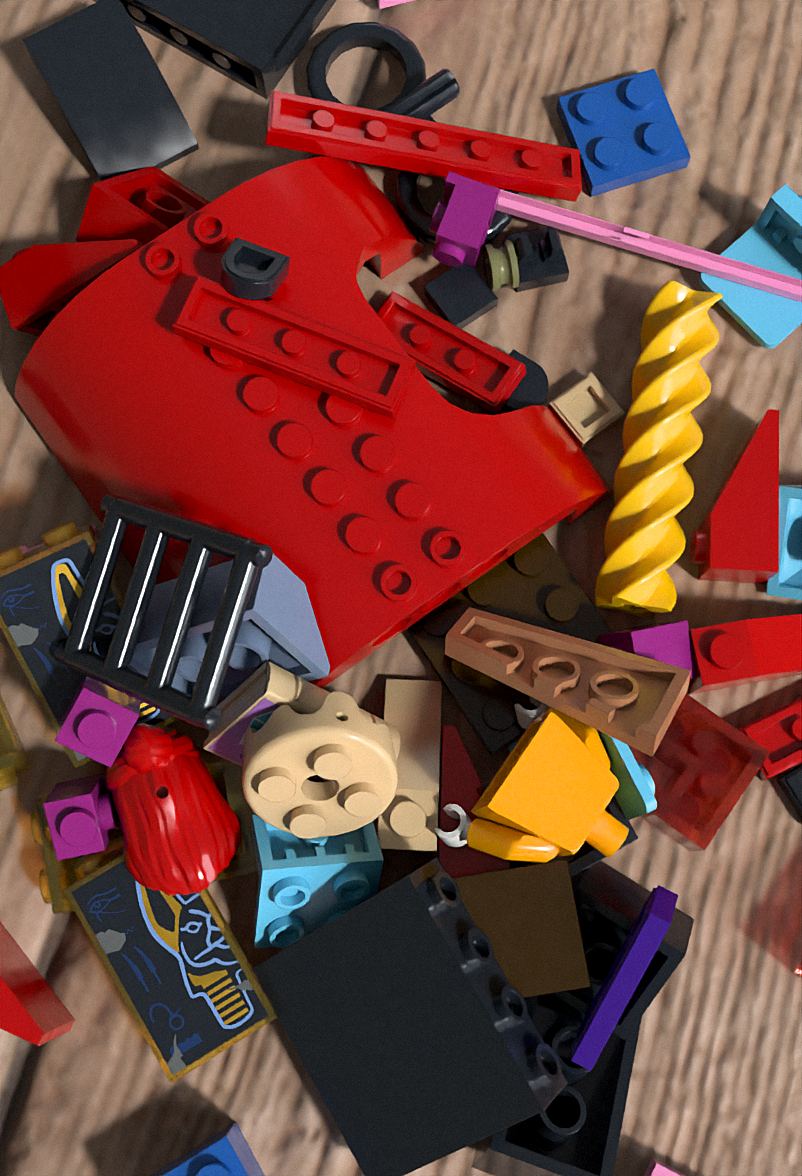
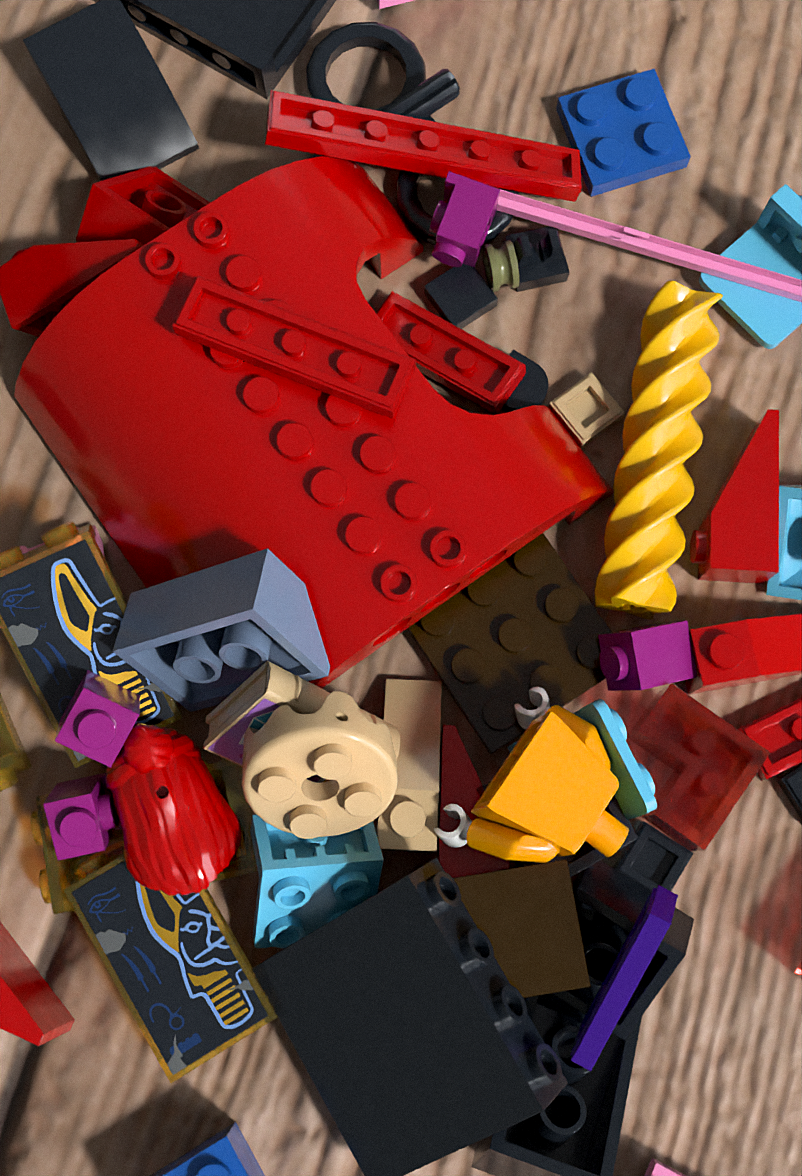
black bar [54,493,273,731] -> none
black tile [220,237,290,300] -> none
nougat wing [445,607,691,757] -> none
none -> black tile [613,821,694,892]

